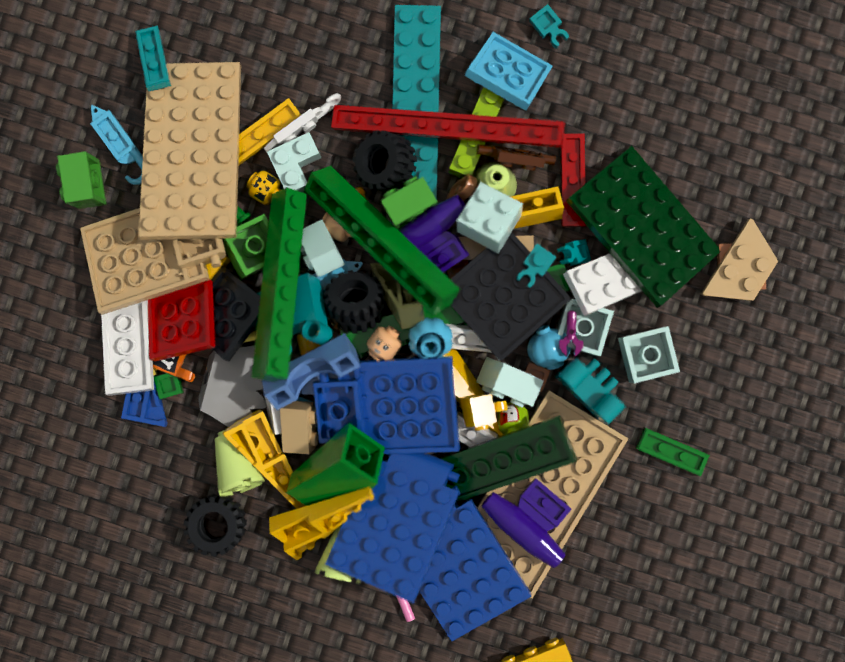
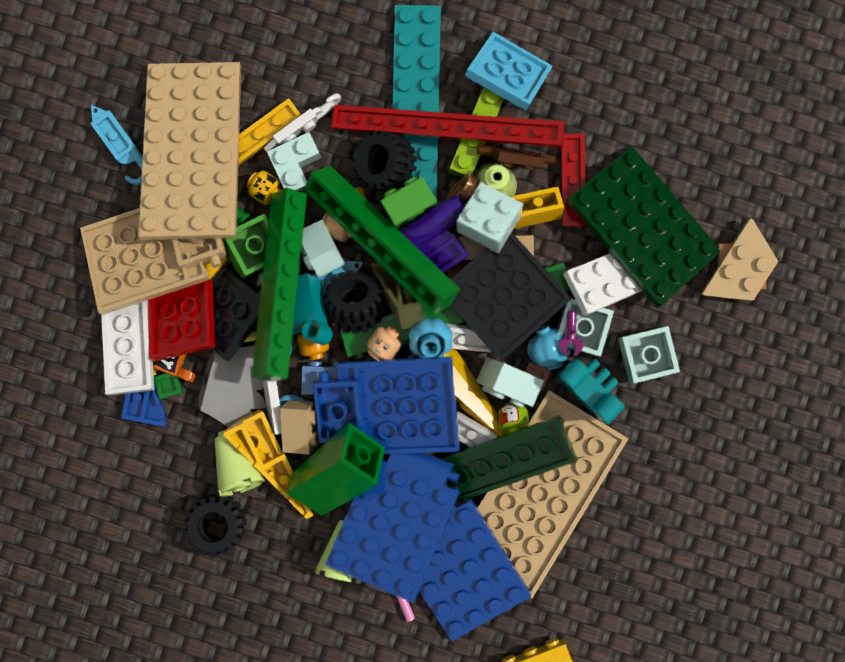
bright green brick [56,151,107,209] -> none
teal tile [135,26,171,92] -> none
medium blue arch [262,333,361,410] -> none
yellow wedge [269,487,374,560] -> none
brick [460,394,508,431] -> none
dark purple plate [481,478,571,568] -> none
teal plate [517,243,556,288] -> none
teal plate [529,4,569,49] -> none
teal plate [557,239,591,266] -> none
green tile [635,427,710,476] -> none

